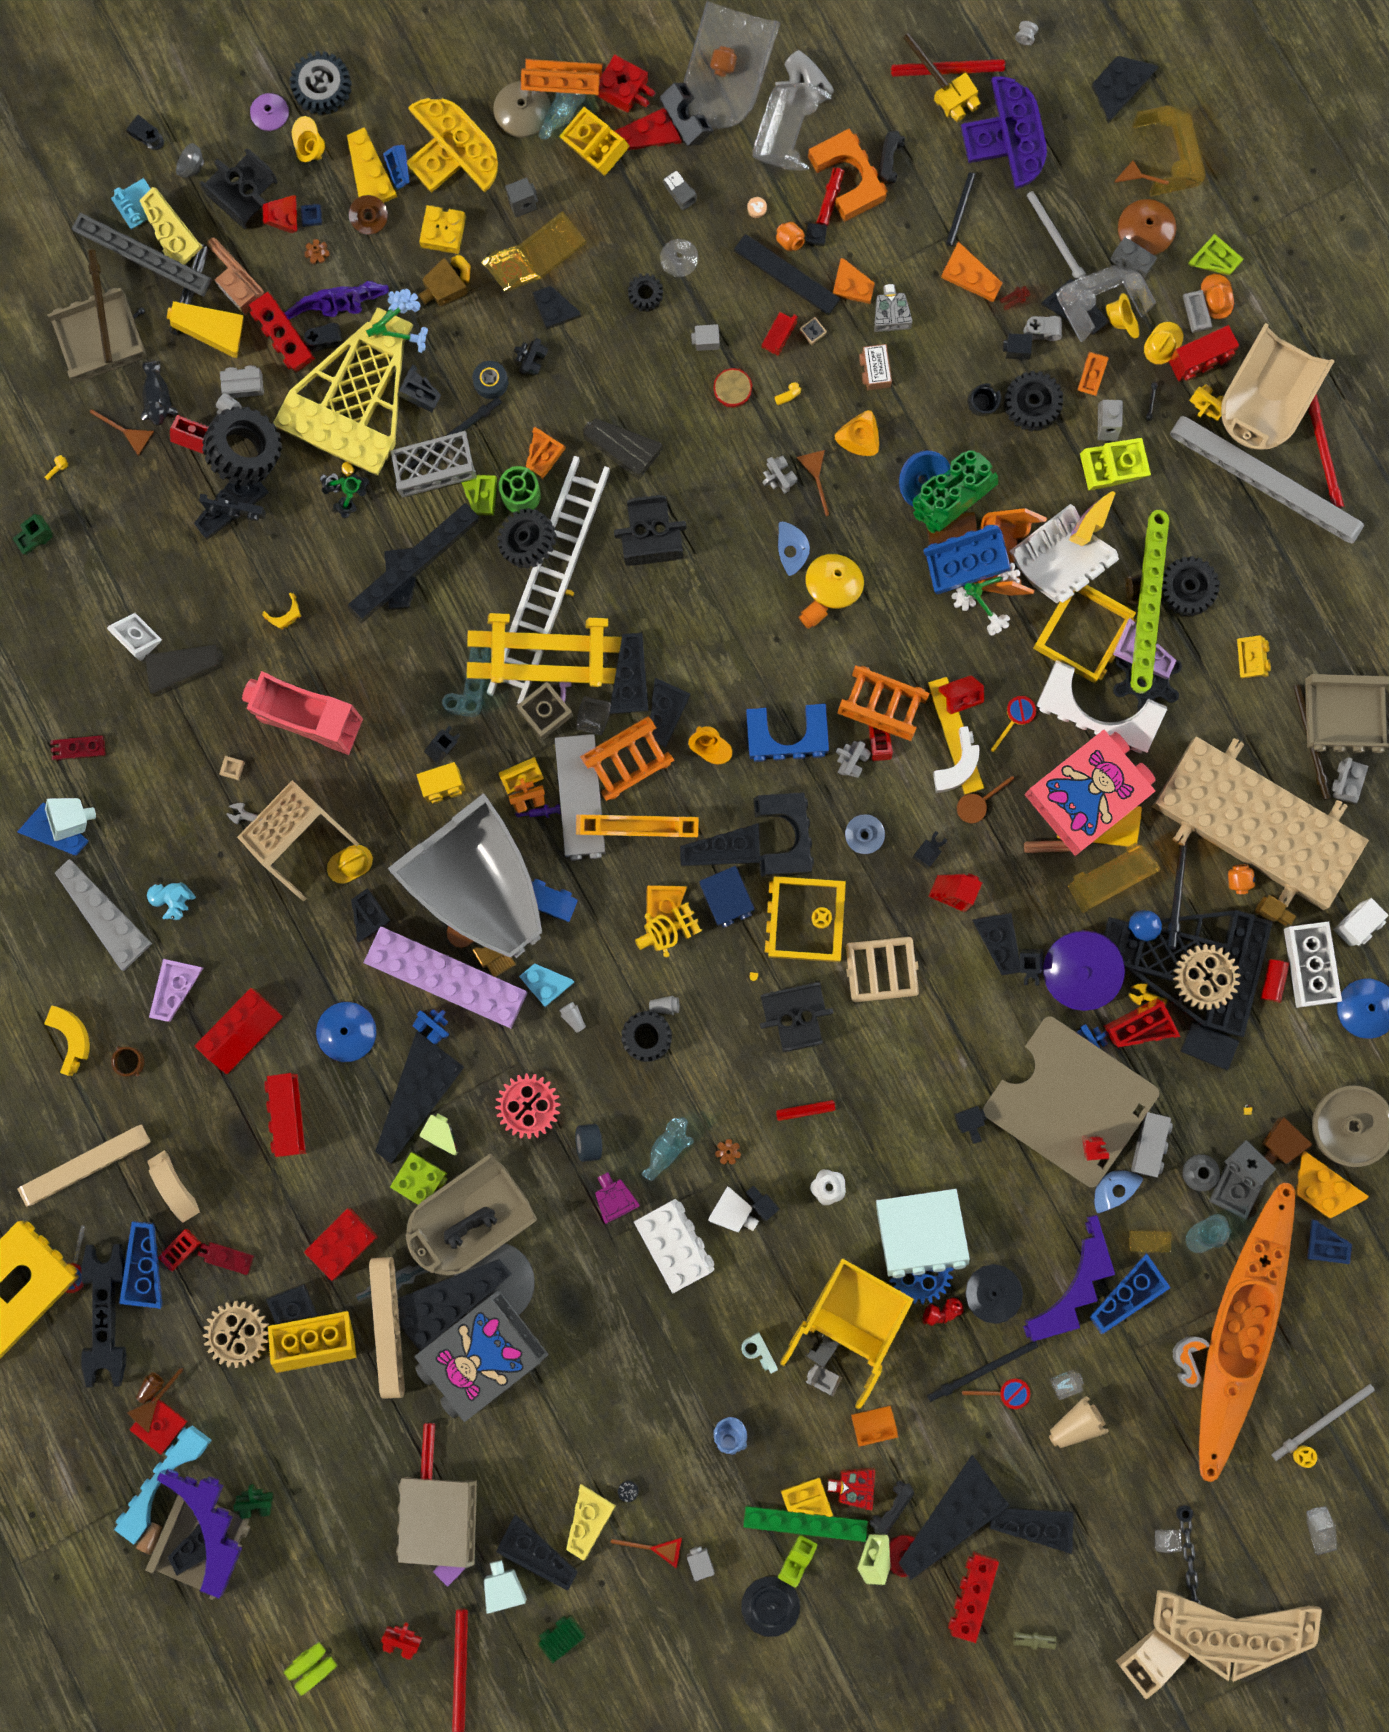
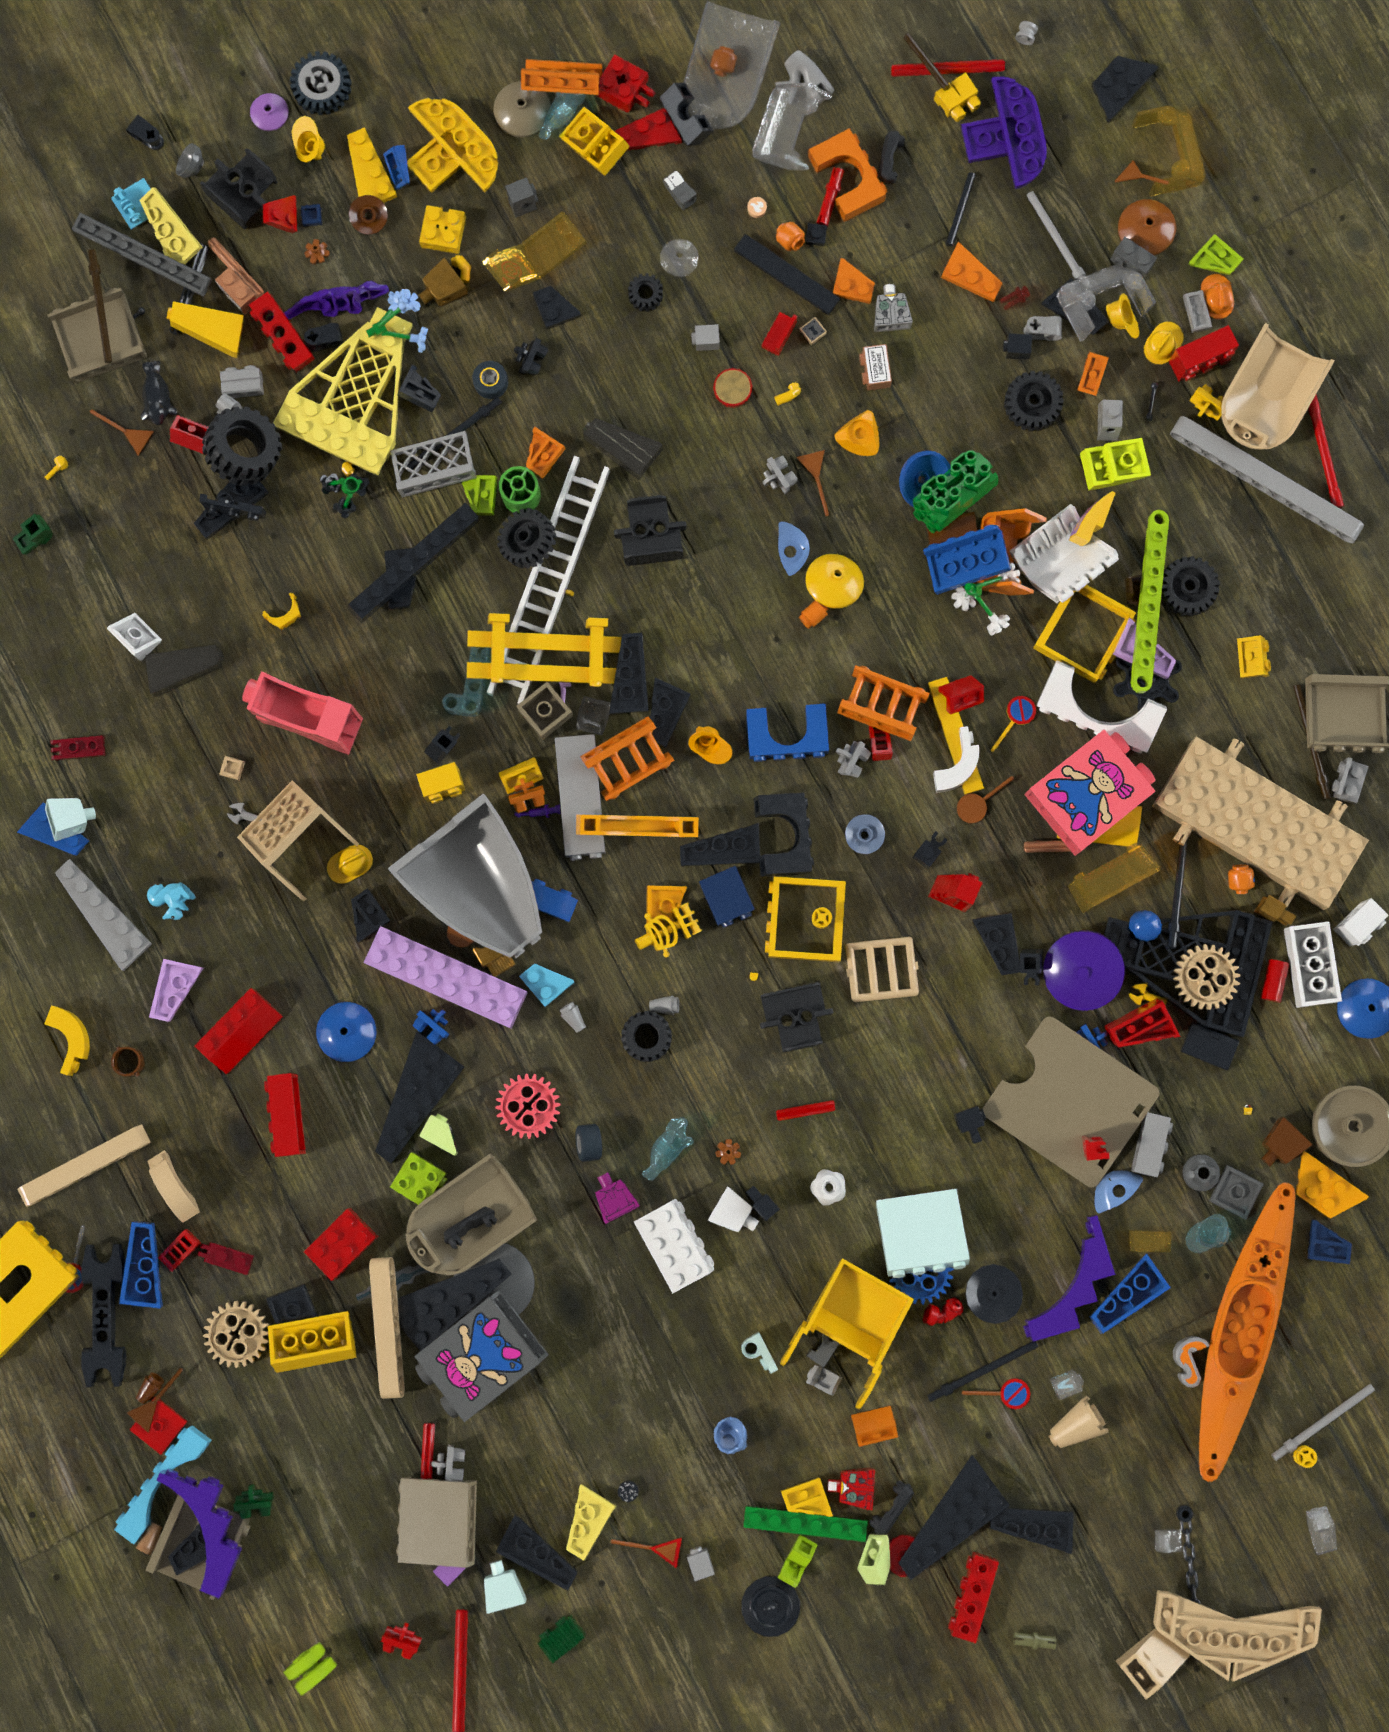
black helmet [967,383,1001,416] -> none
dark grey brick [1224,1140,1276,1190] -> none
none -> light grey hips [431,1444,465,1481]

